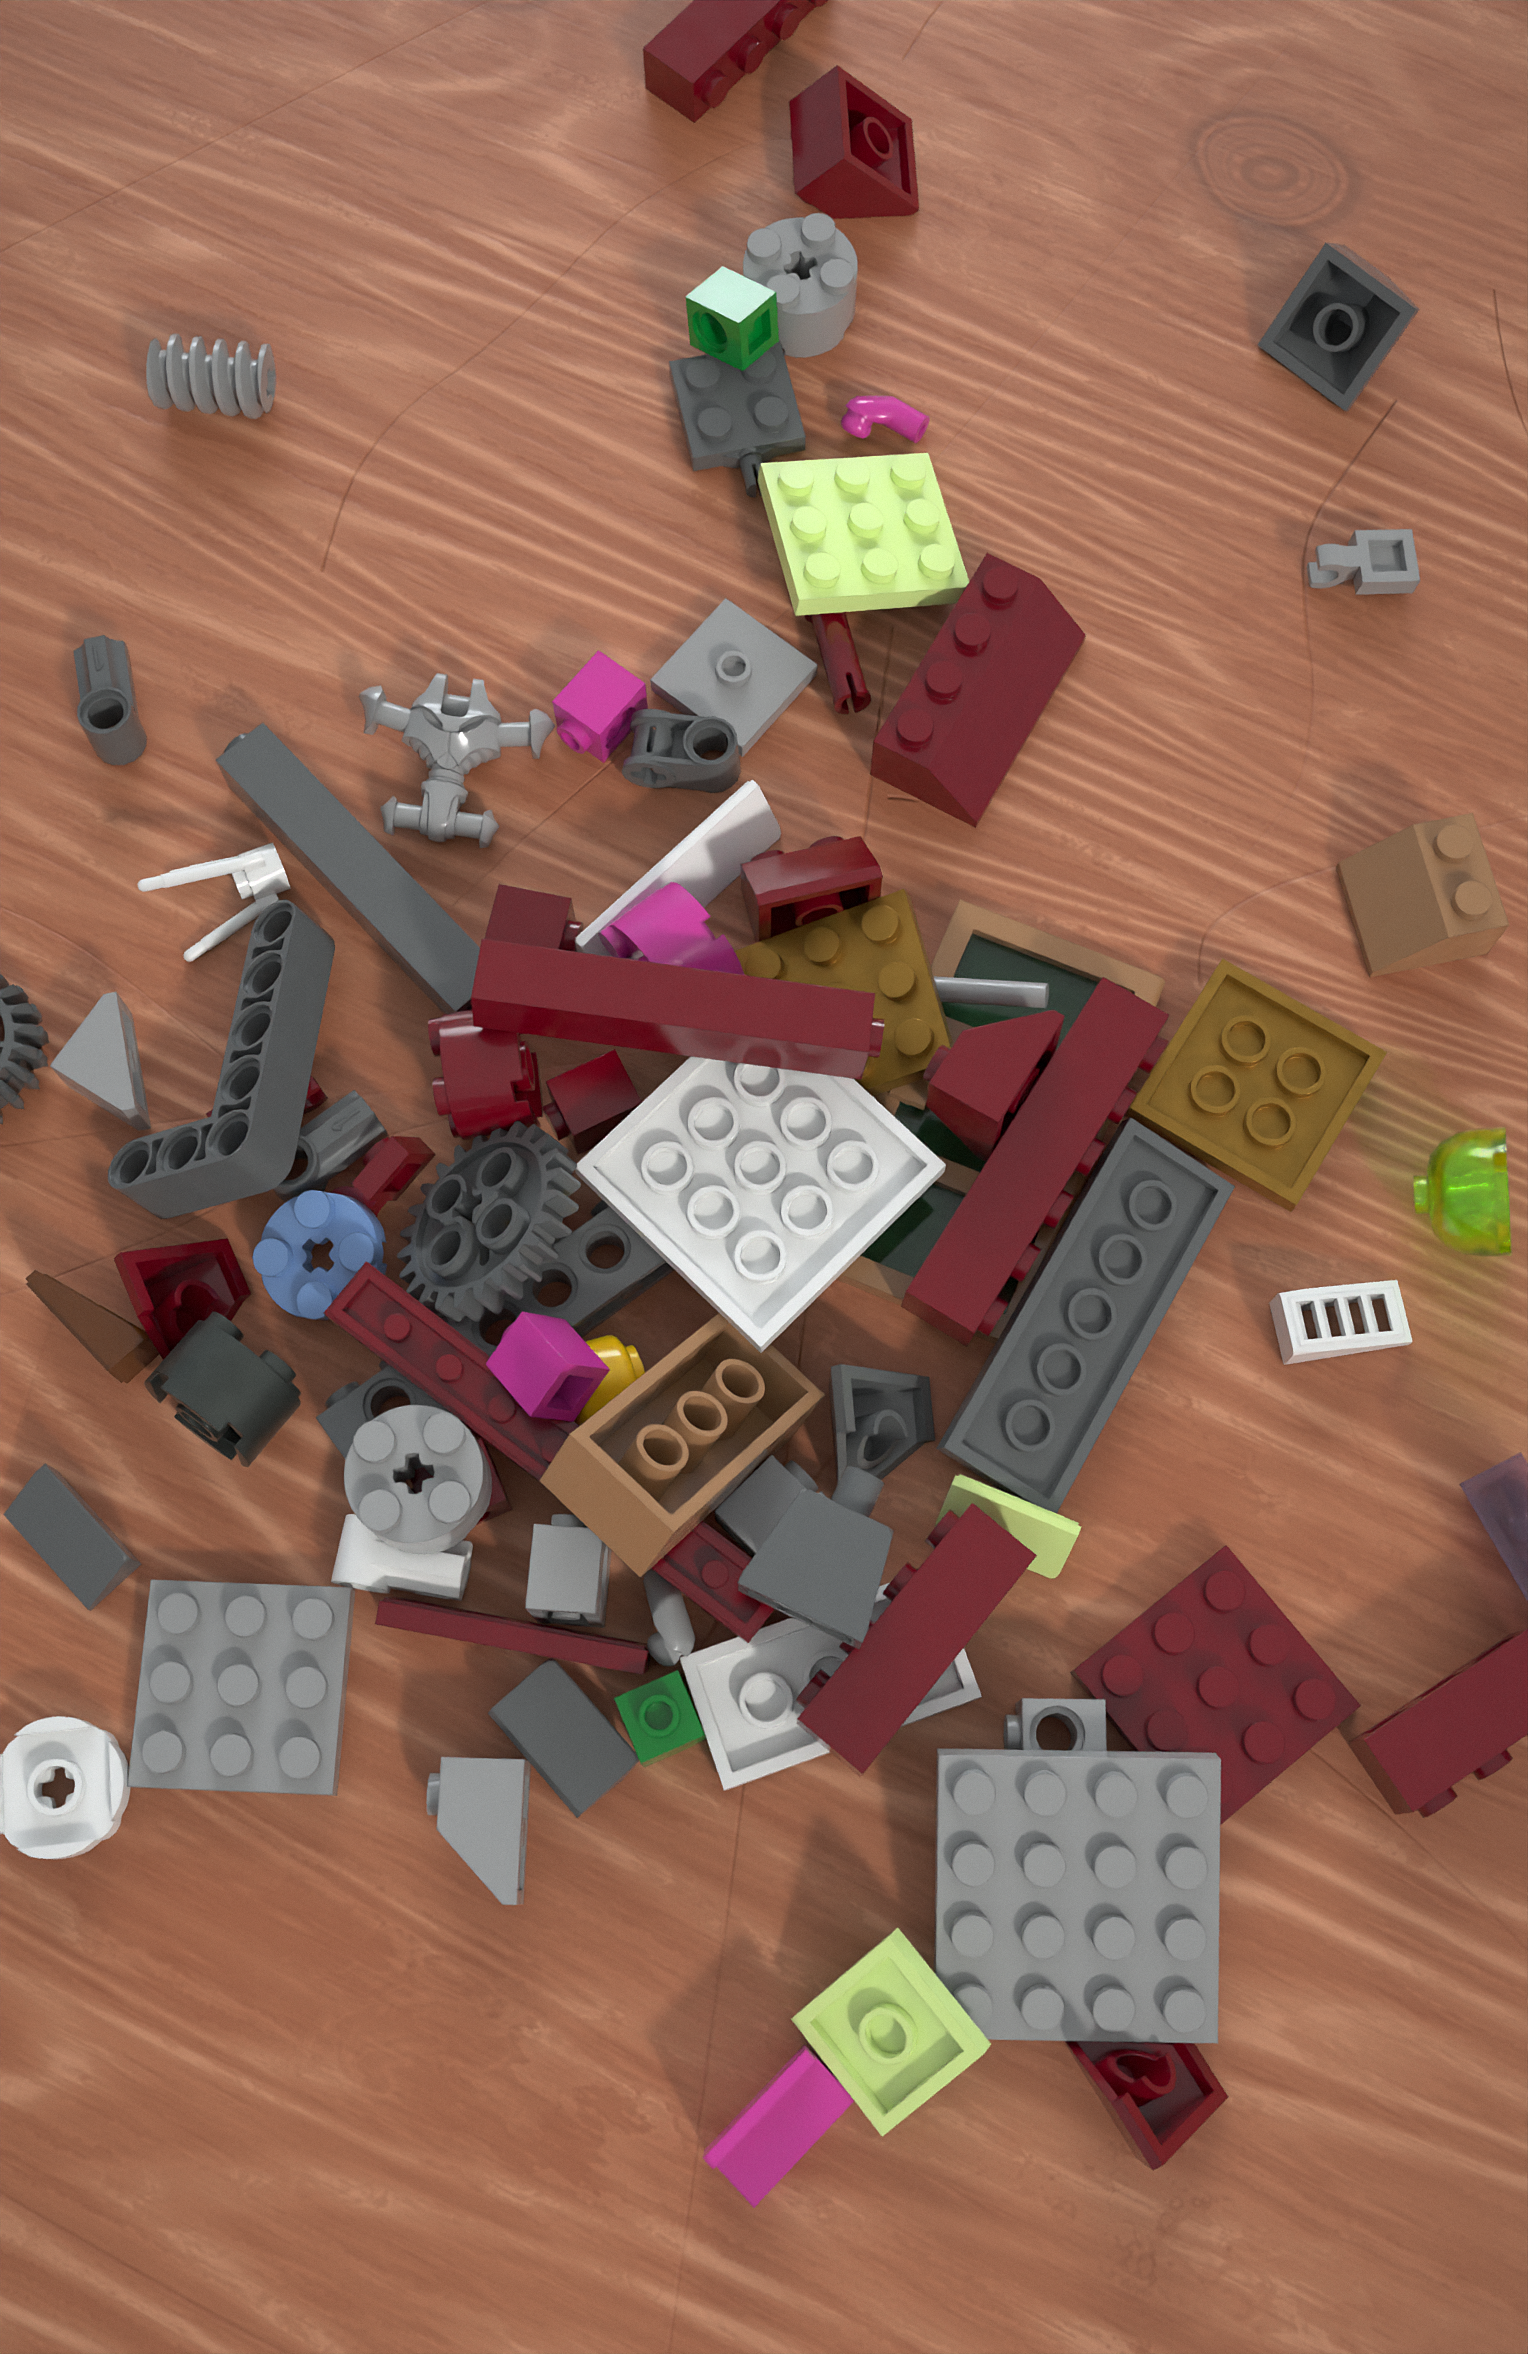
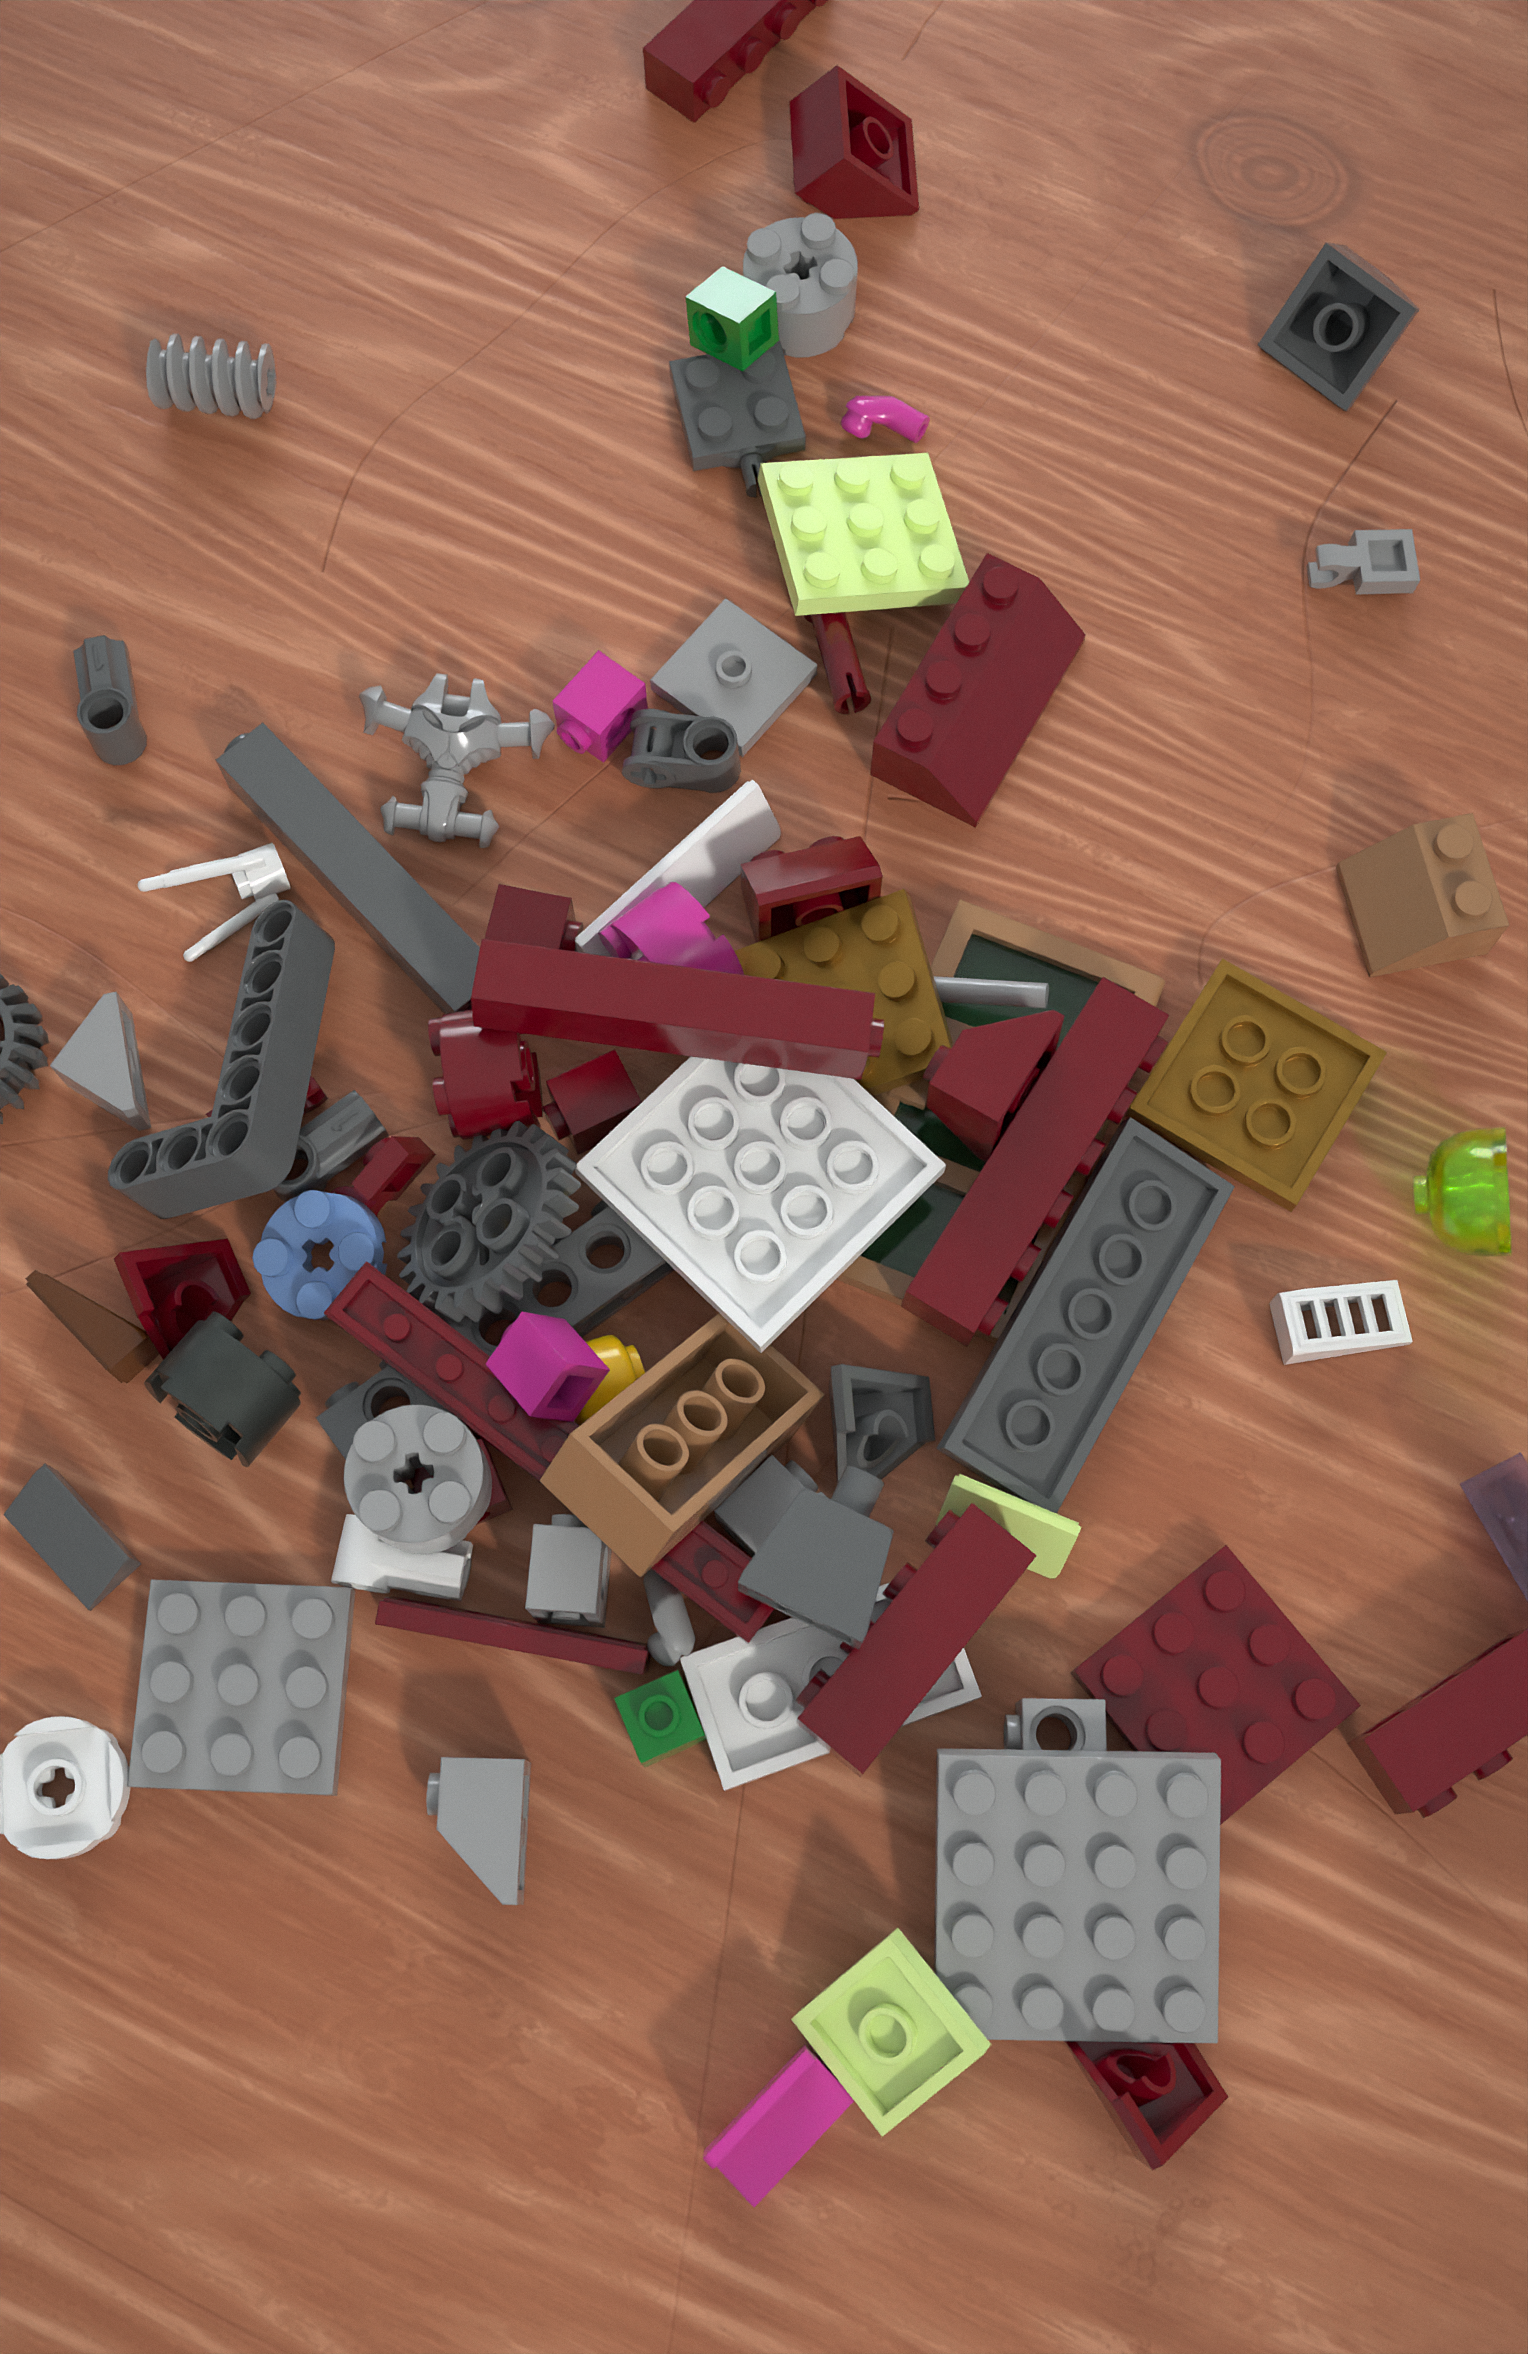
dark grey slope [488,1658,639,1818] -> none

